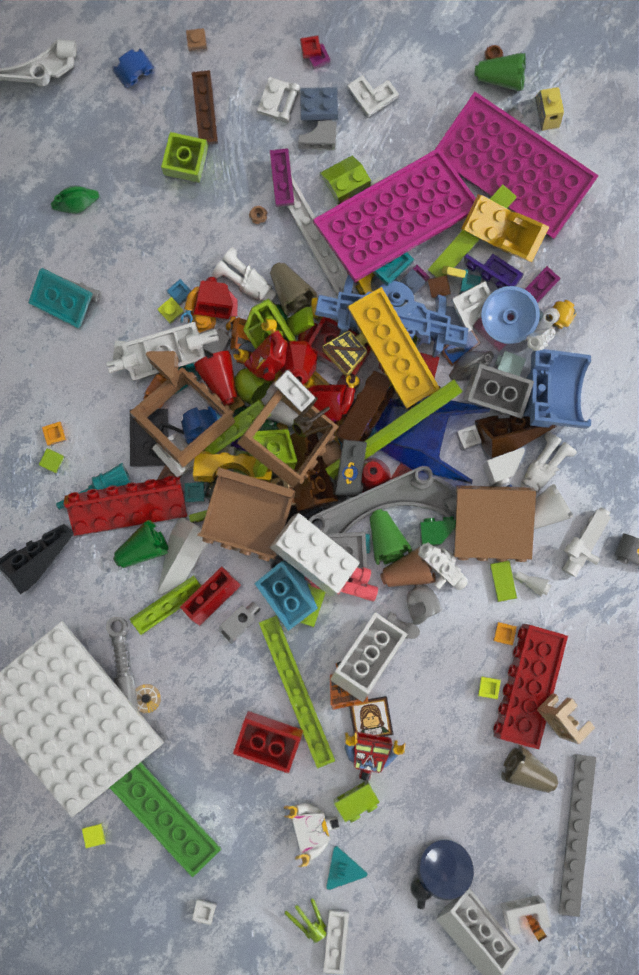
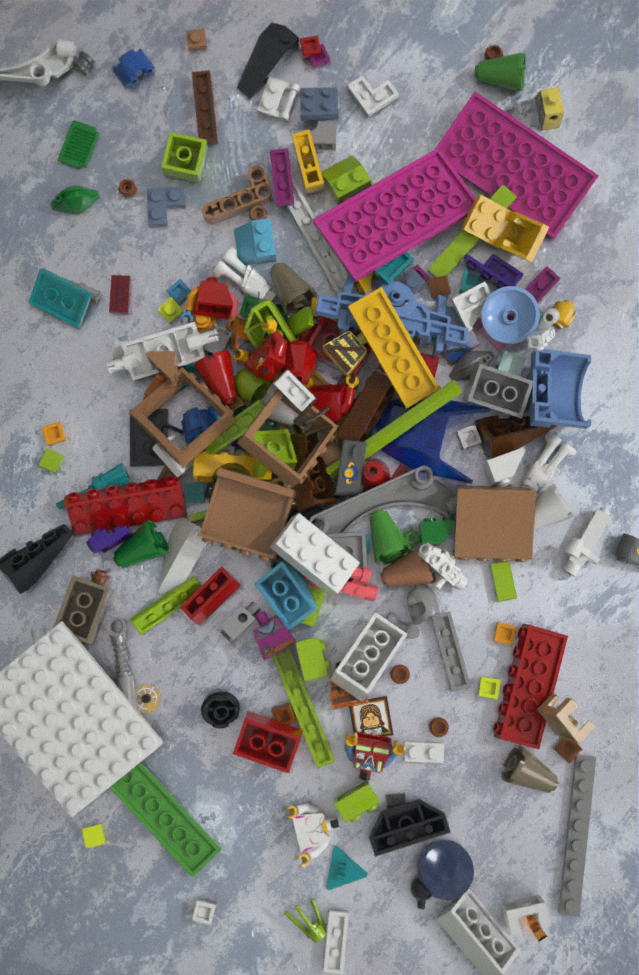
light yellow tile [442,266,466,278] -> none
white cone [515,571,551,597] -> none
none -> dark tan brick [53,575,113,644]
none -> green window [57,120,100,169]
none -> dark grey wheel [72,51,95,75]
none -> dark purple plate [86,525,133,555]
none -> dark orange plate [90,569,110,585]
none -> dark red tile [109,275,131,314]
none -> dark orange plate [118,179,137,197]
none -> sand blue plate [147,186,185,227]
none -> black cone [201,689,240,729]
none -> medium nougat beam [202,165,272,225]
none -> medium azure slope [234,218,276,265]
none -> black wedge [237,22,299,100]
none -> green plate [240,296,262,317]
none -> torso [253,611,297,660]
none -> dark orange plate [271,702,297,725]
none -> yellow slope [292,129,325,194]
none -> lime brick [296,637,331,681]
none -> black wedge [369,799,451,857]
none -> clear smoke plate [385,792,406,808]
none -> dark orange plate [390,665,410,684]
none -> bright green plate [403,529,421,548]
none -> white plate [404,741,444,763]
none -> dark orange plate [429,717,449,737]
none -> light grey plate [431,611,471,692]
none -> dark orange tile [554,739,583,764]

